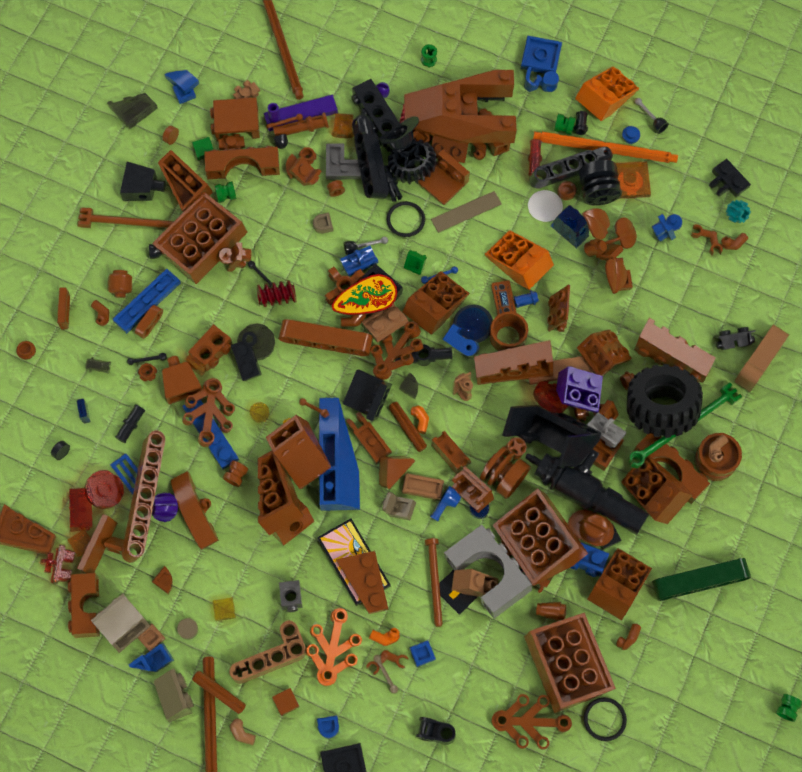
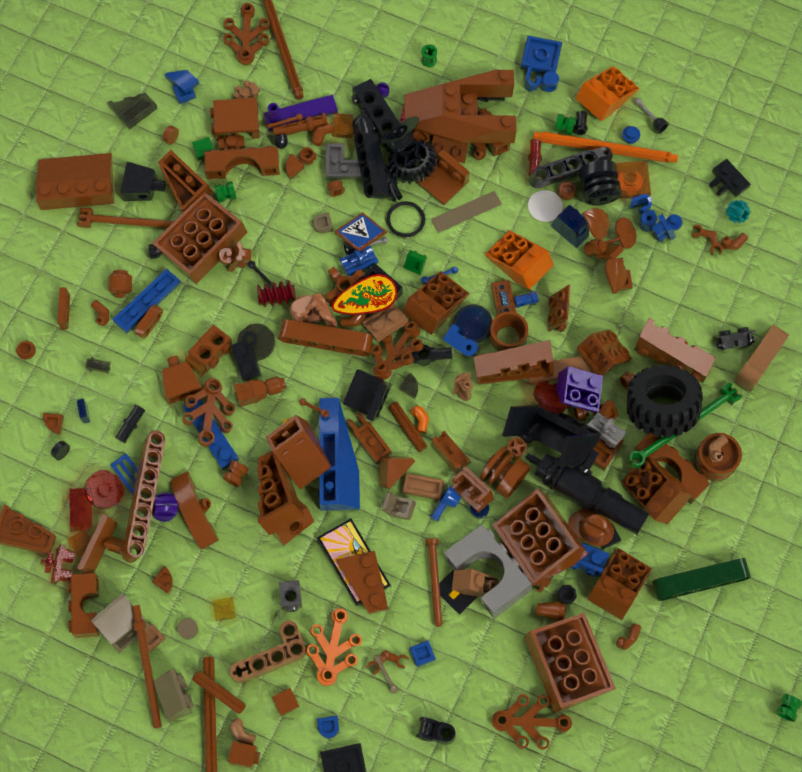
black hinge [127,353,167,365] -> none
blue slope [129,643,174,672] -> none
dark orange plate [138,363,157,381] -> none
clear yellow tile [250,402,269,422] -> none
dark orange bracket [289,157,322,186] -> none
orange arm [369,628,400,646] -> none
black tyre [583,697,627,741] -> none
none -> dark orange slope [36,153,114,210]
none -> dark orange tile [43,413,64,435]
none -> dark orange bar [132,605,162,728]
none -> dark orange plant [223,3,270,65]
none -> dark orange brick [228,741,261,769]
none -> dark orange piece [234,376,286,407]
none -> nougat head [290,293,337,327]
none -> dark orange arm [312,123,334,146]
none -> piece [335,212,387,251]
none -> black tile [557,585,577,605]
none -> blue leg [629,194,657,232]

